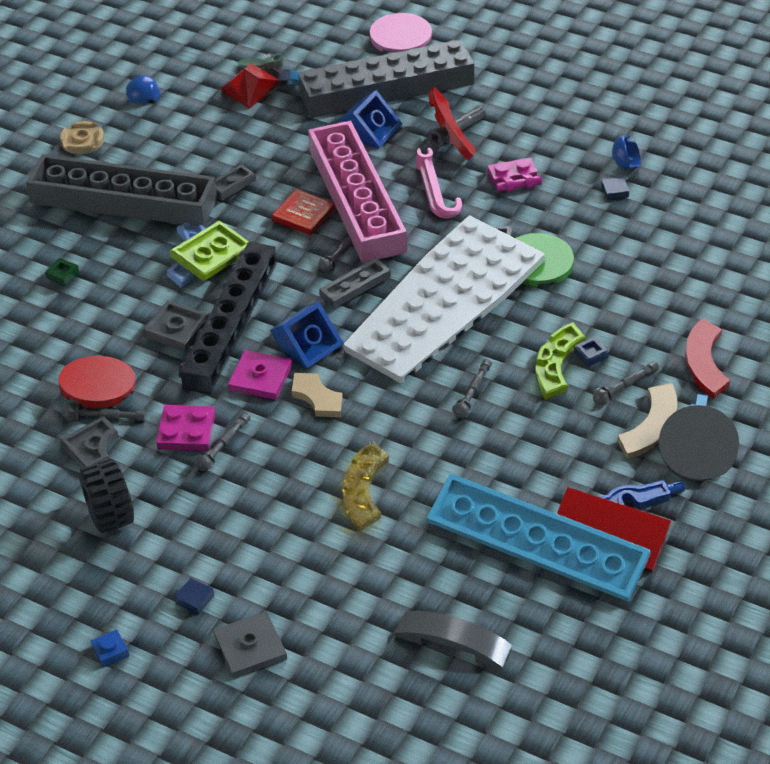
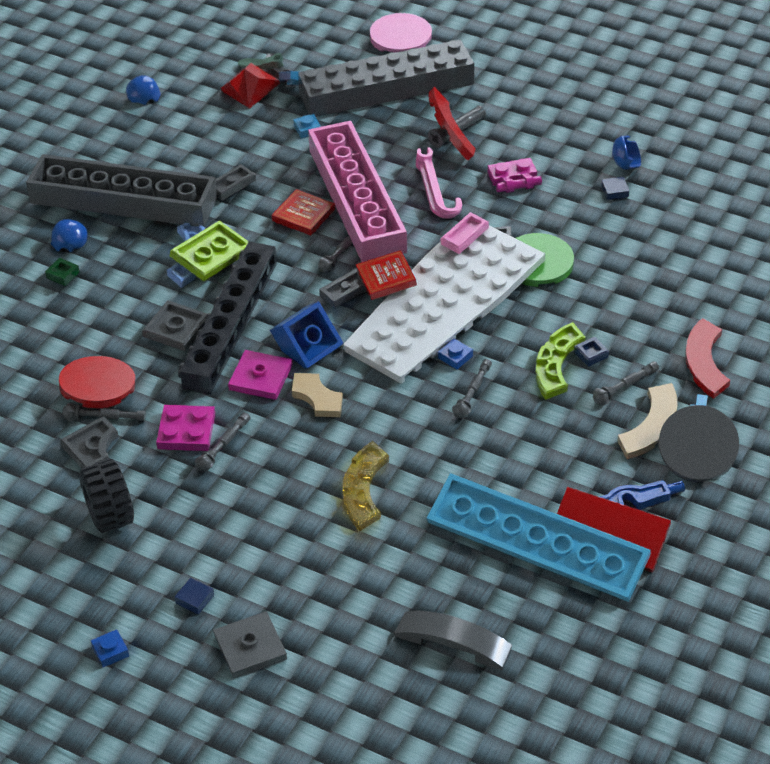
tan tile [60,121,104,155] -> none
blue slope [338,90,403,149] -> none
none -> blue hair [51,219,87,252]
none -> dark azure plate [293,114,321,138]
none -> red tile [356,250,417,300]
none -> blue plate [438,338,473,370]
none -> bright pink tile [441,212,489,254]

